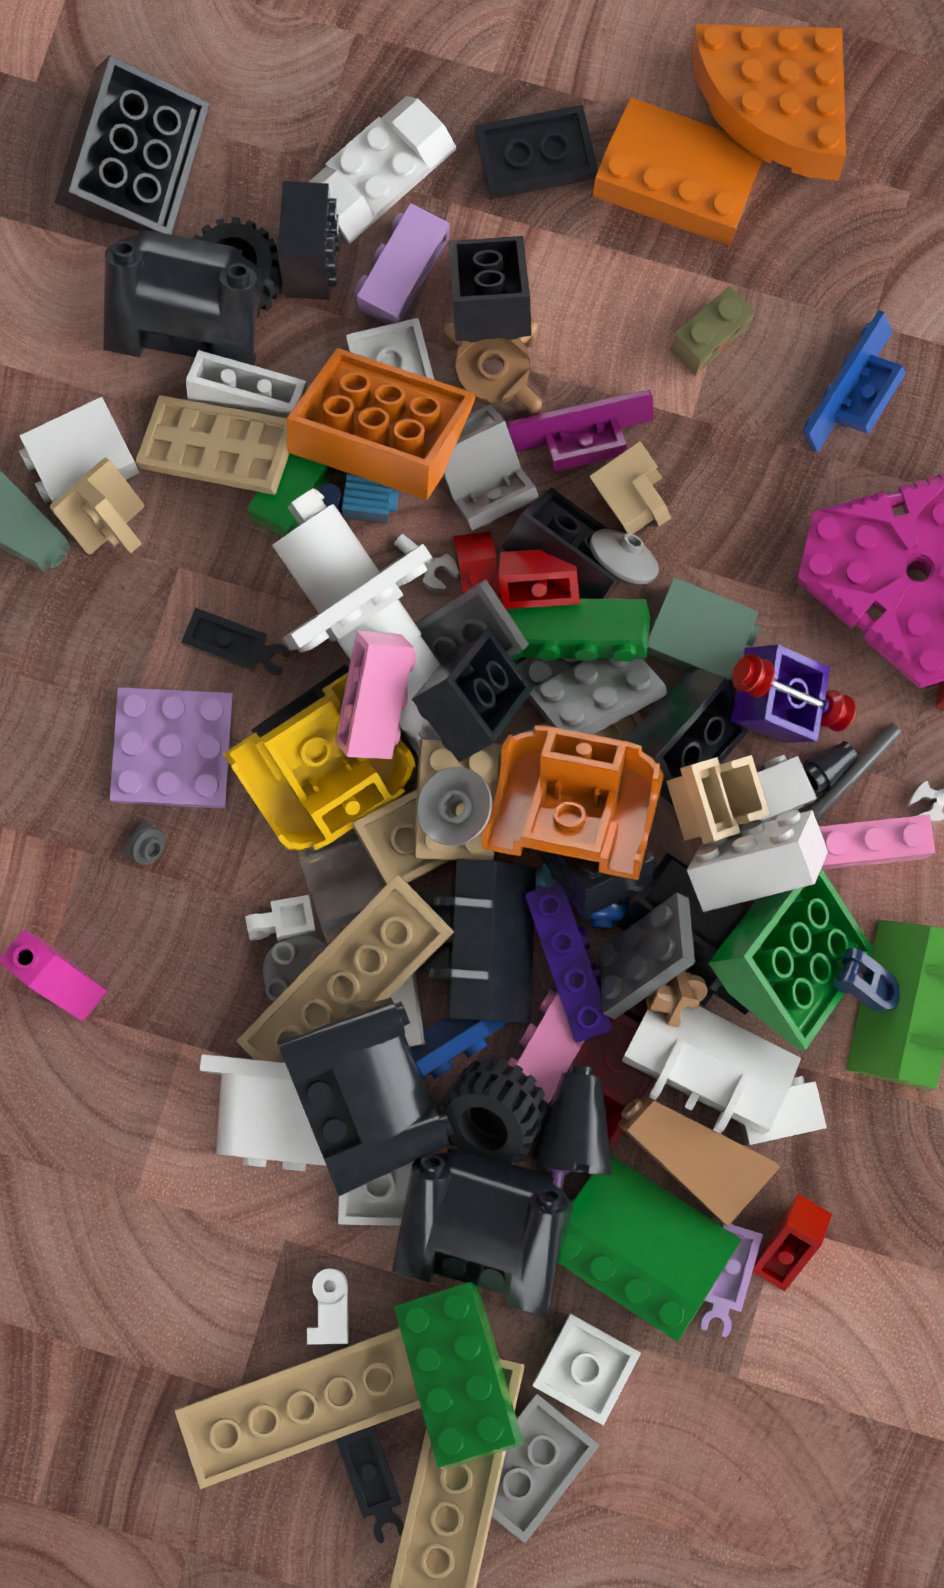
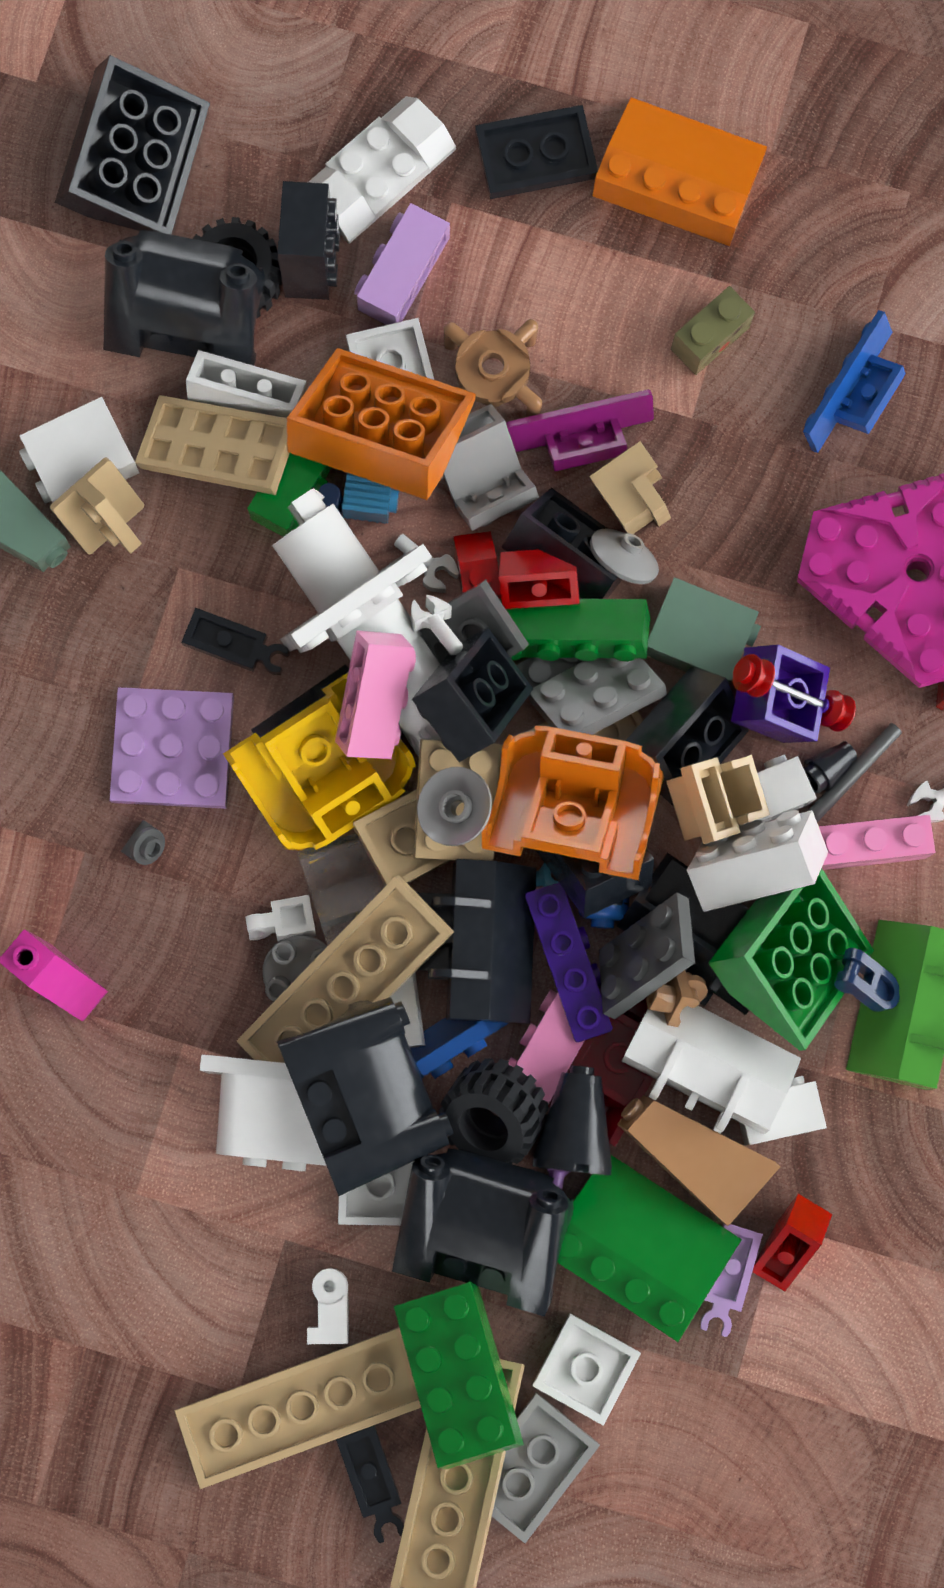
black brick [449,236,532,342] -> none
orange brick [691,24,846,181] -> none
none -> white bar [411,595,463,655]

